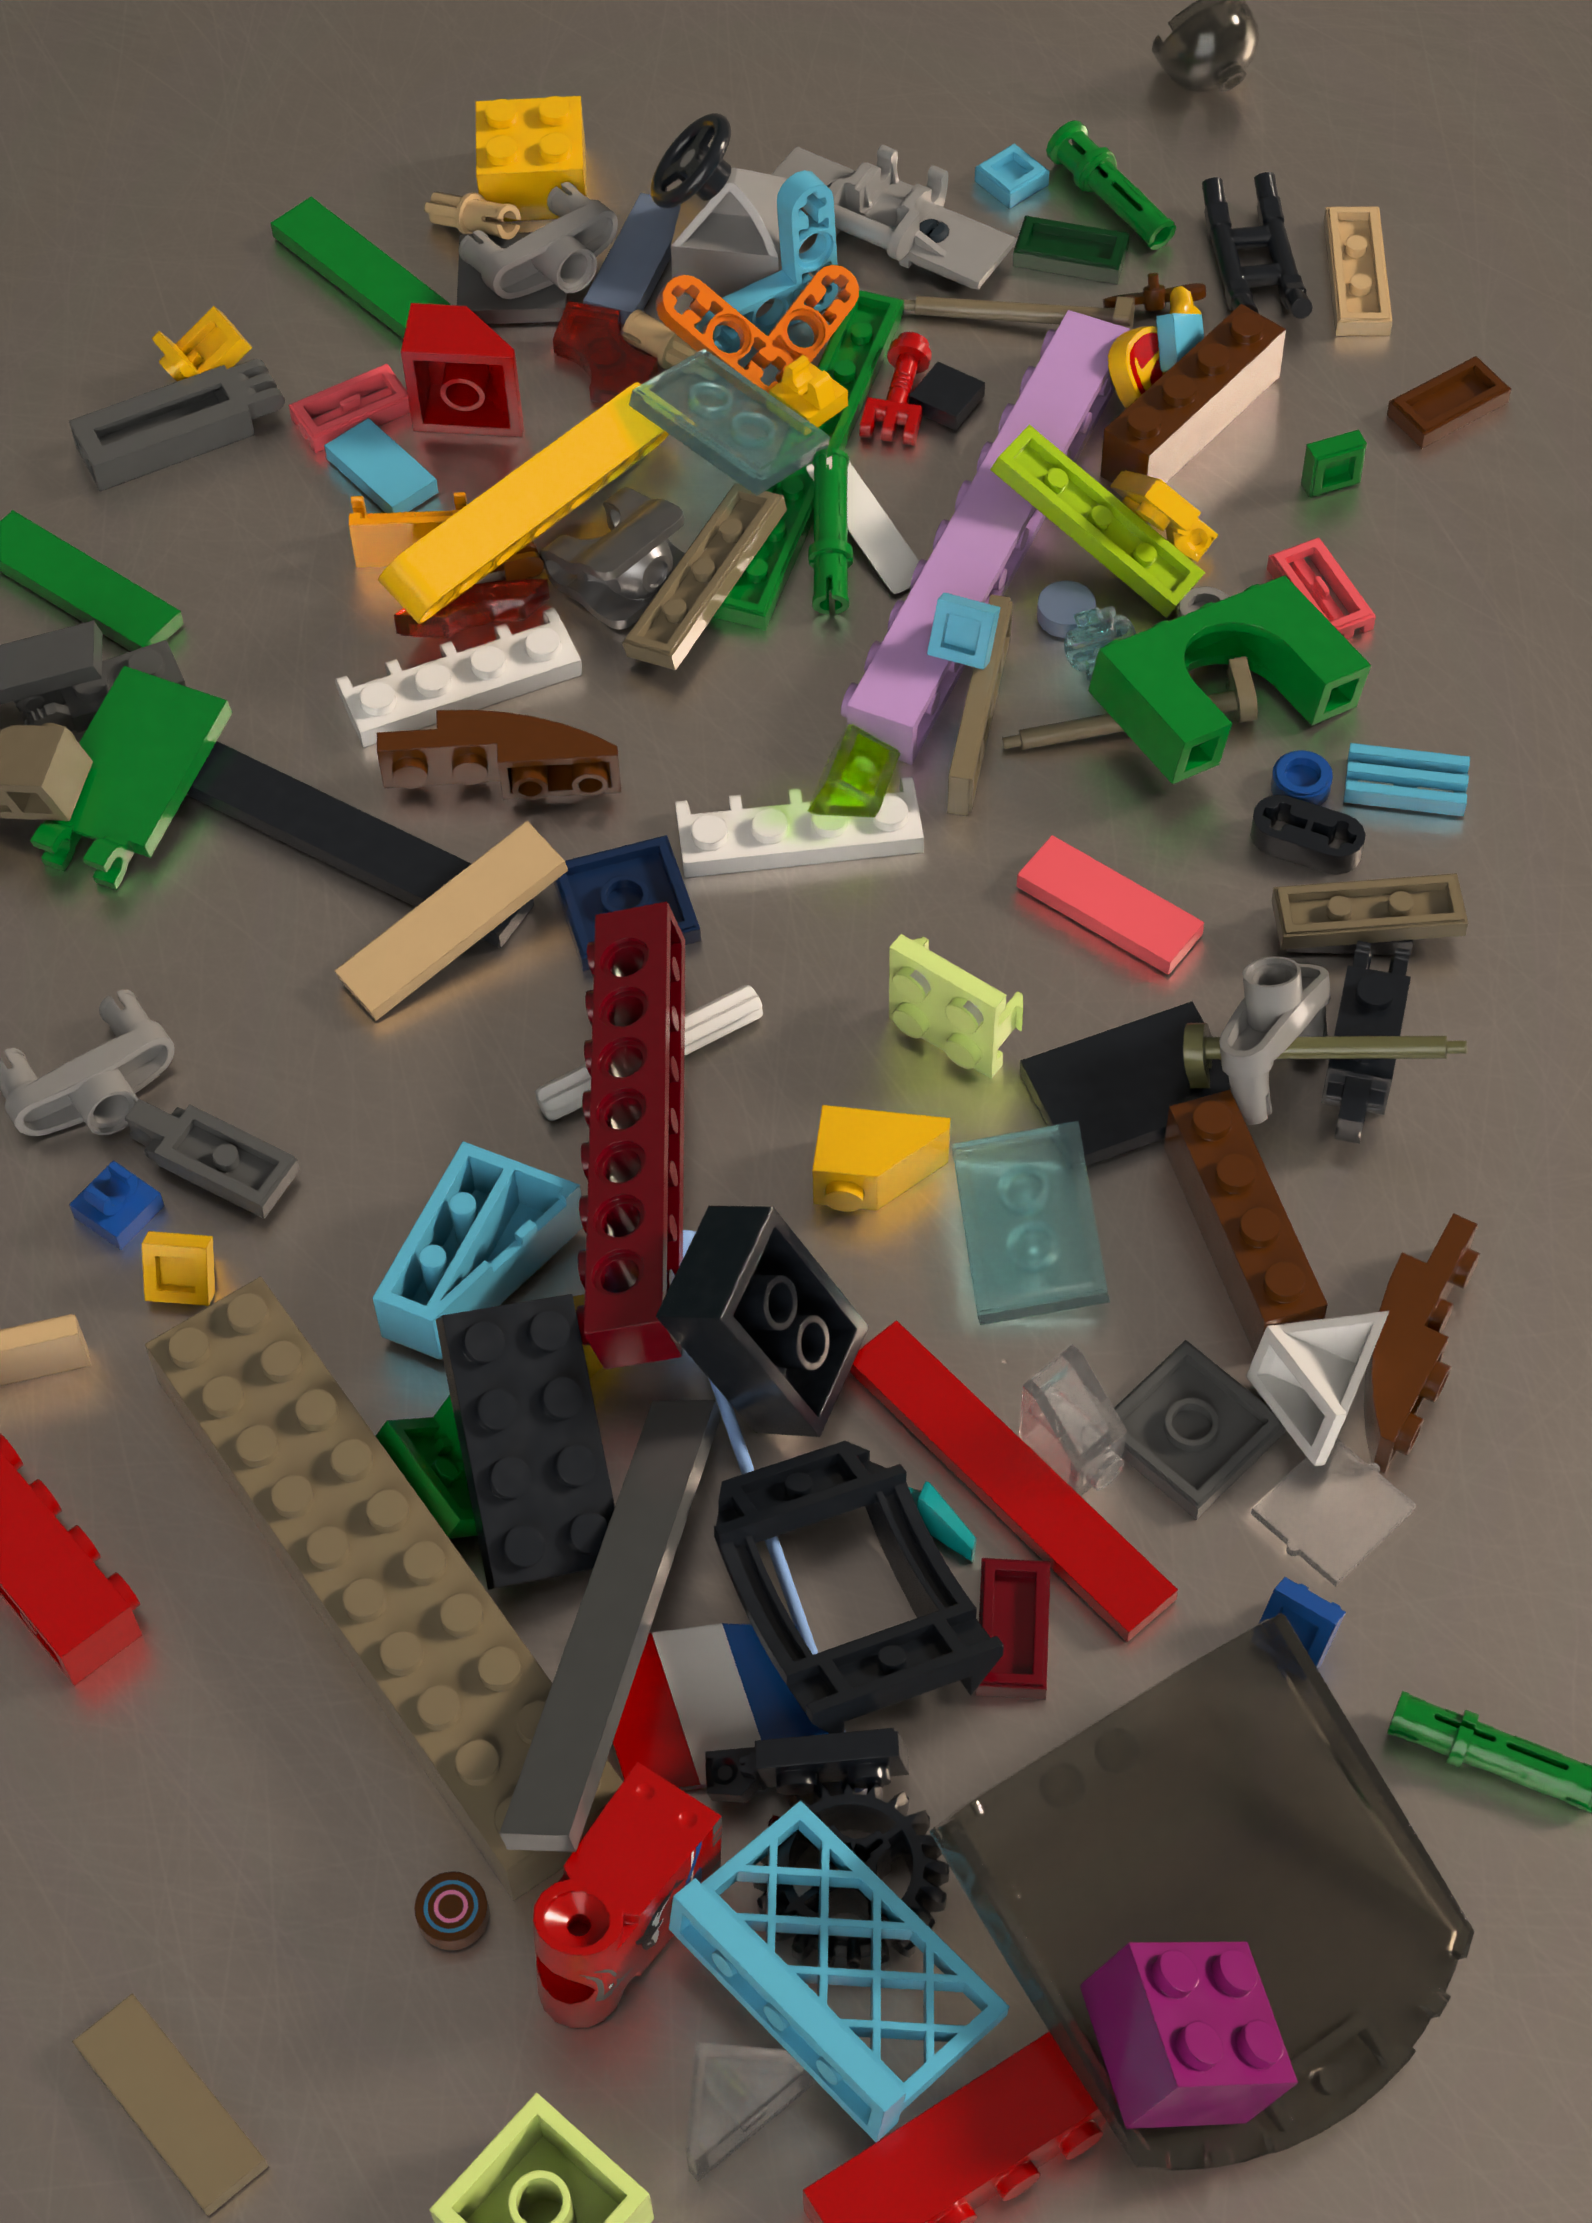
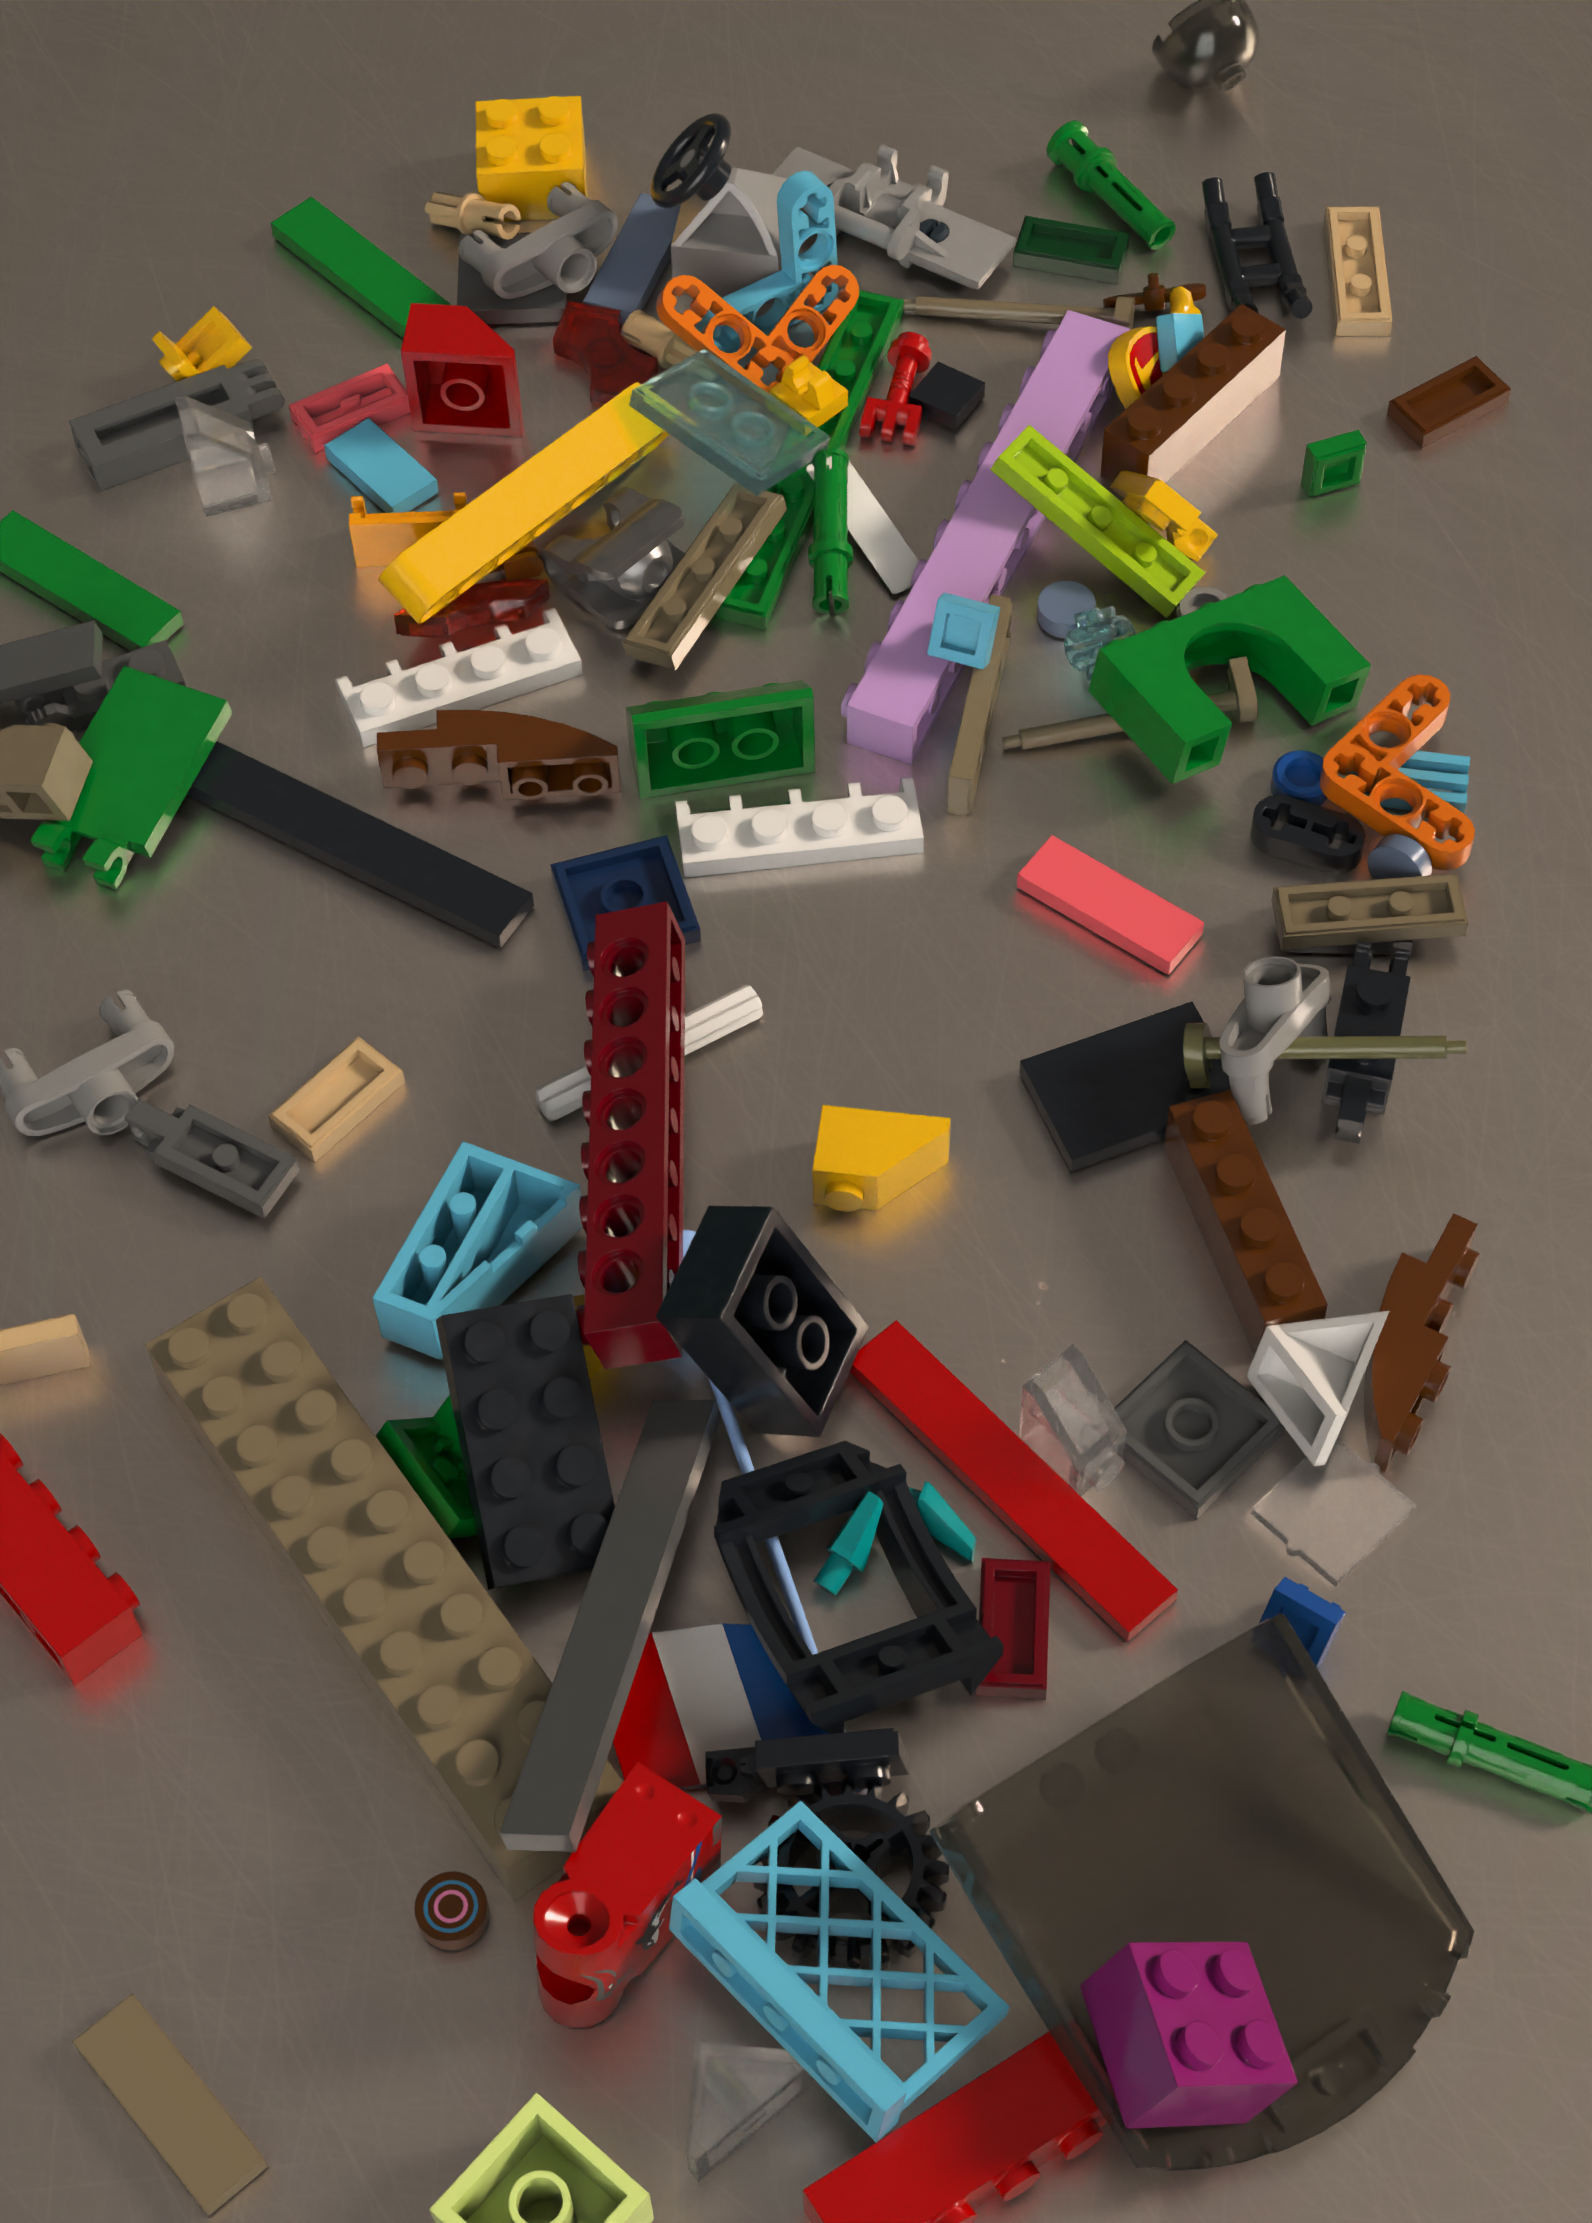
blue tile [69,1161,165,1250] -> none
yellow tile [141,1231,215,1306] -> none
tan tile [335,821,568,1021] -> none
clear neon green slope [807,724,900,817] -> none
yellowish green piece [889,934,1023,1079] -> none
clear light blue tile [951,1121,1110,1325] -> none
medium azure tile [975,143,1050,209] -> none
coral tile [1267,537,1376,639] -> none
none -> clear slope [175,396,276,517]
none -> tan tile [268,1036,405,1163]
none -> green slope [626,680,815,799]
none -> teal bar [813,1491,884,1596]
none -> orange beam [1319,674,1475,870]
none -> sand blue tile [1367,834,1432,880]

